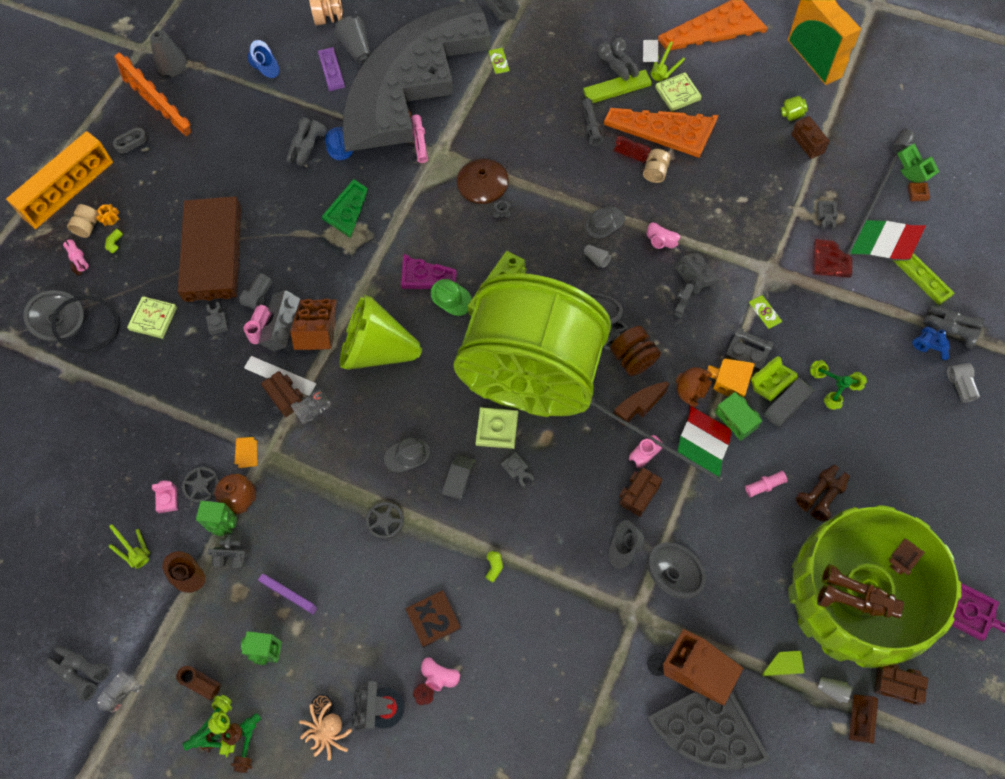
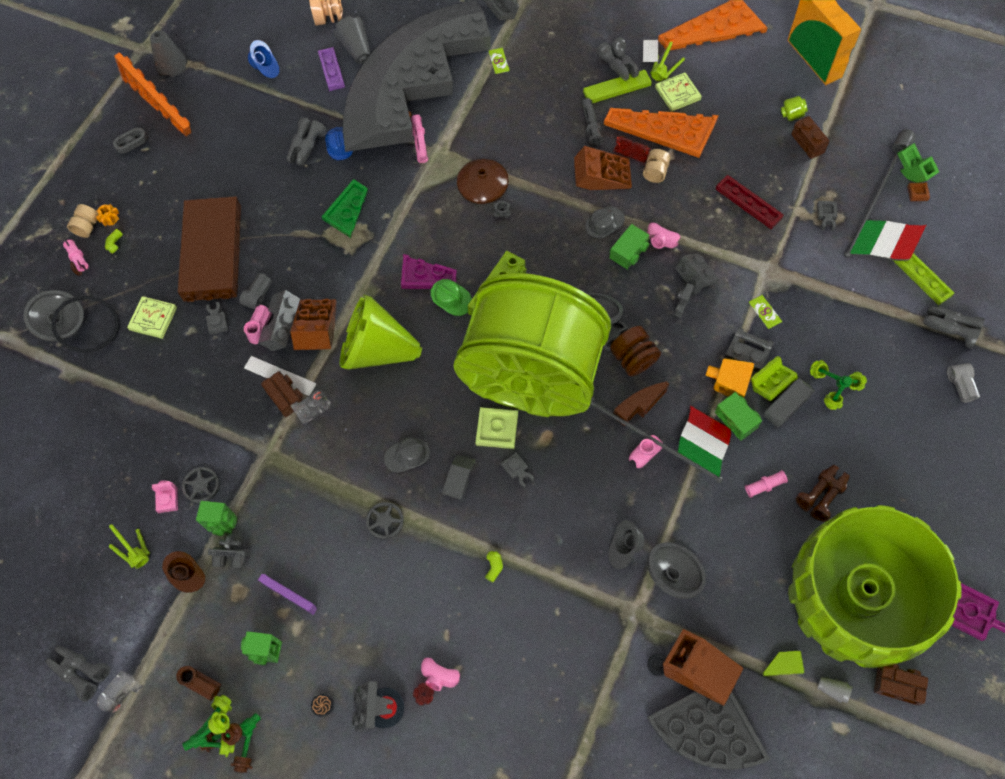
light orange brick [6,131,113,230] -> none
dark orange cylinder [214,474,256,514] -> none
light orange sticker [235,437,258,468] -> none
light nougat animal [299,702,352,761] -> none
reddish brown tile [405,590,461,648] -> none
light grey cone [584,245,611,268] -> none
reddish brown brick [619,468,663,517] -> none
dark orange cylinder [676,367,712,407] -> none
clear red plate [813,239,852,278] -> none
reddish brown piece [817,564,904,619] -> none
reddish brown plate [849,695,878,744] -> none
reddish brown bracket [888,538,925,576] -> none
blue piece [912,327,950,360] -> none
none -> dark orange slope [574,146,632,190]
none -> bright green brick [609,224,650,269]
none -> dark red plate [715,175,784,230]

